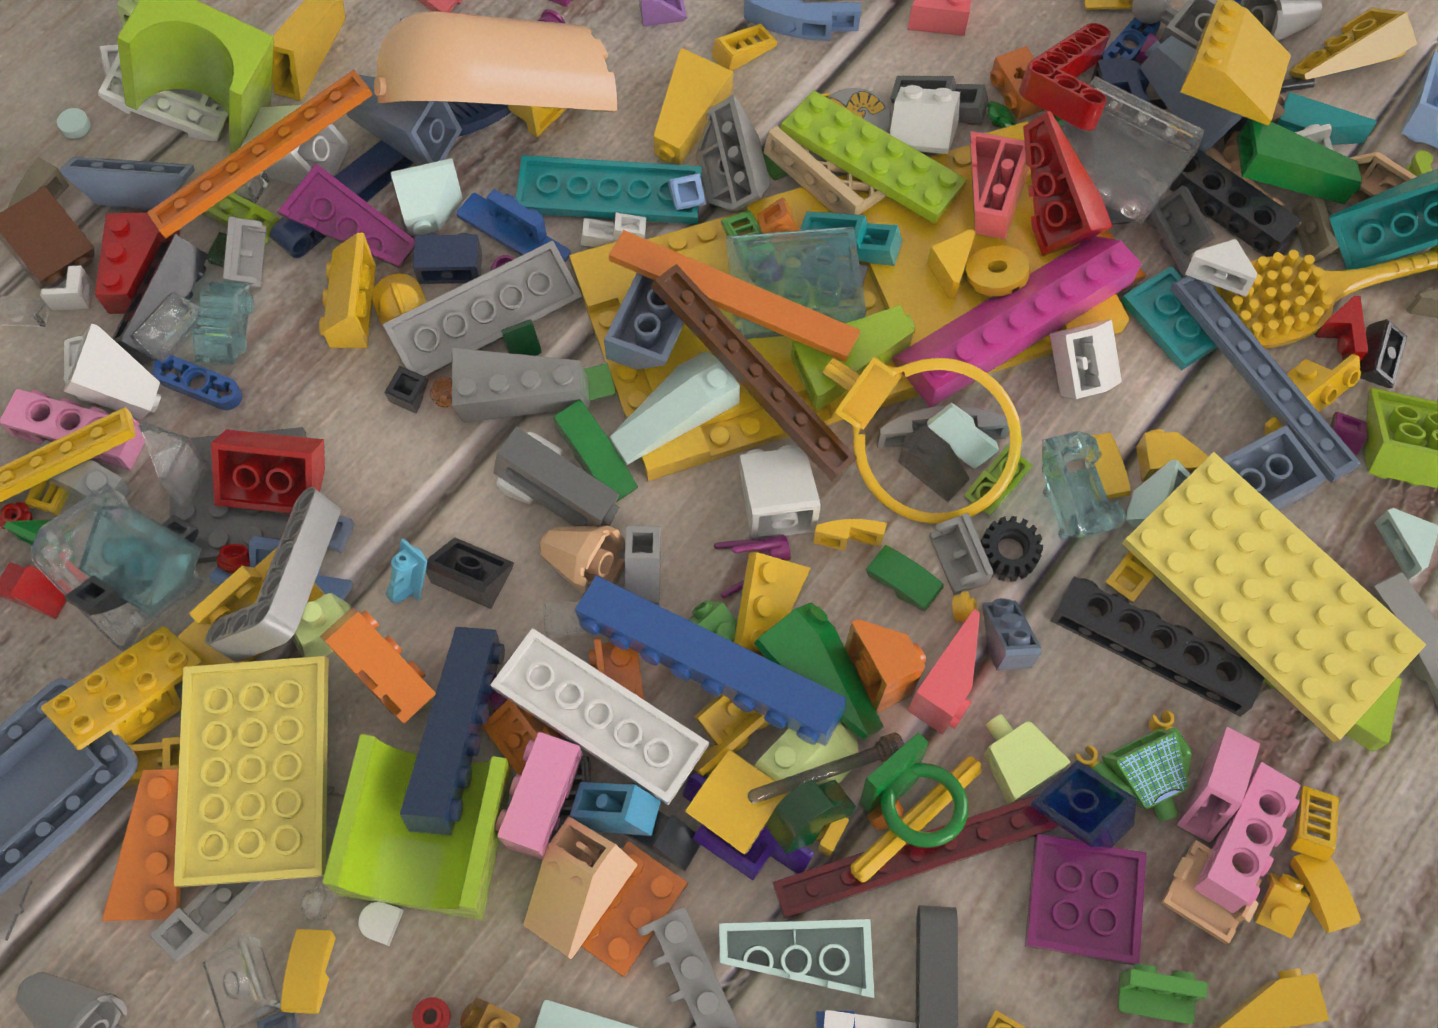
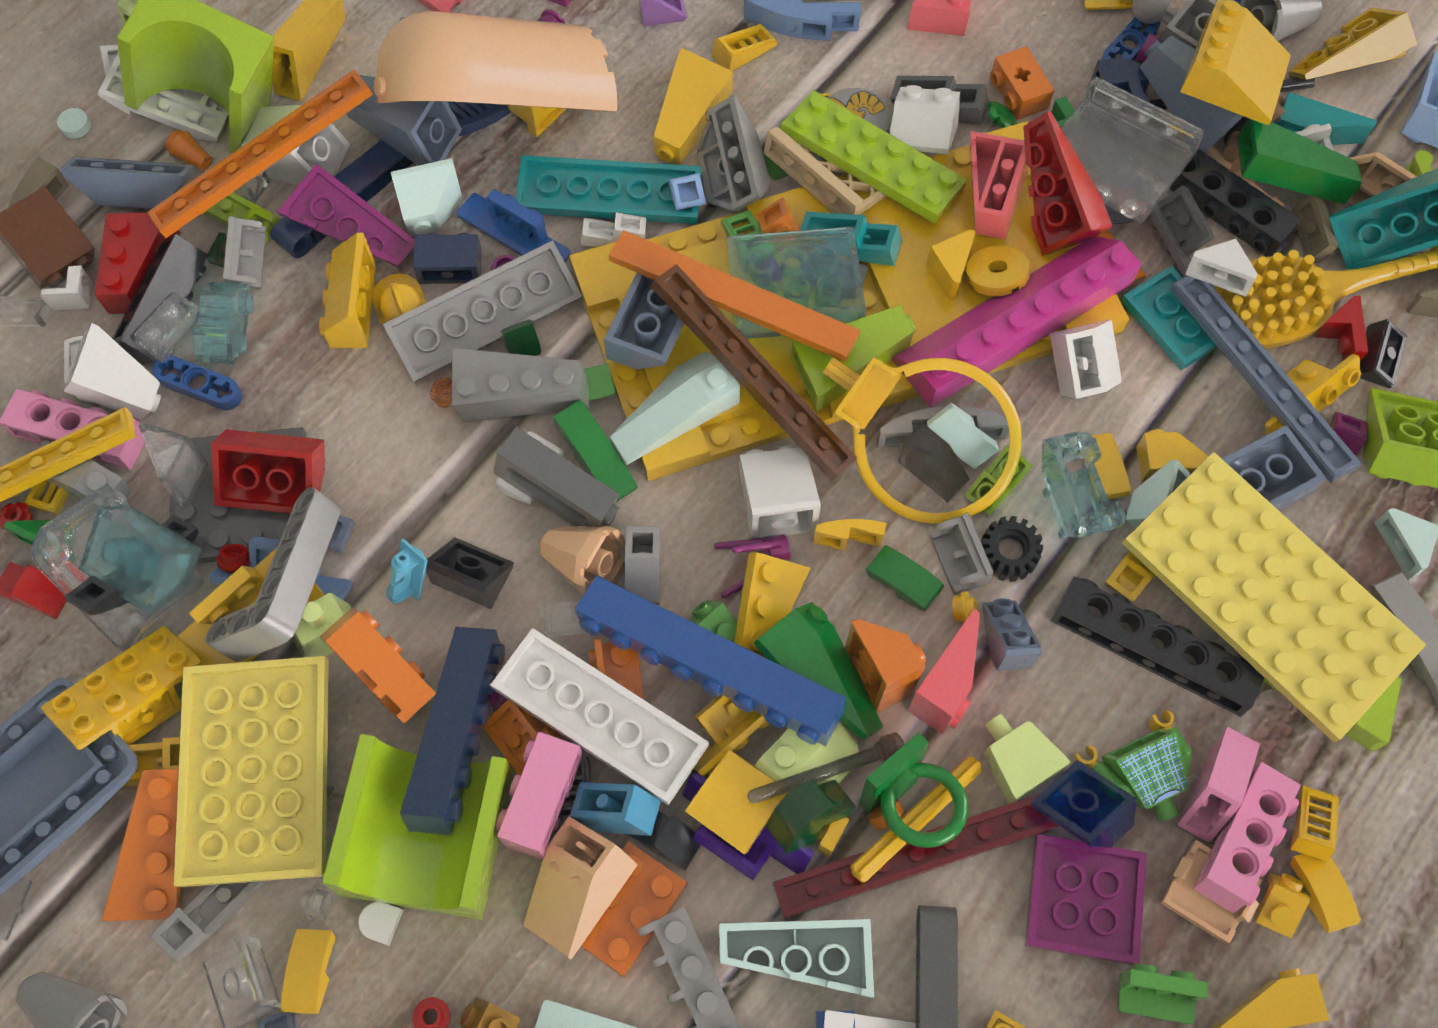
black slope [384,366,429,413] -> none
red beam [1019,23,1111,130] -> none
none -> orange cone [165,129,213,171]

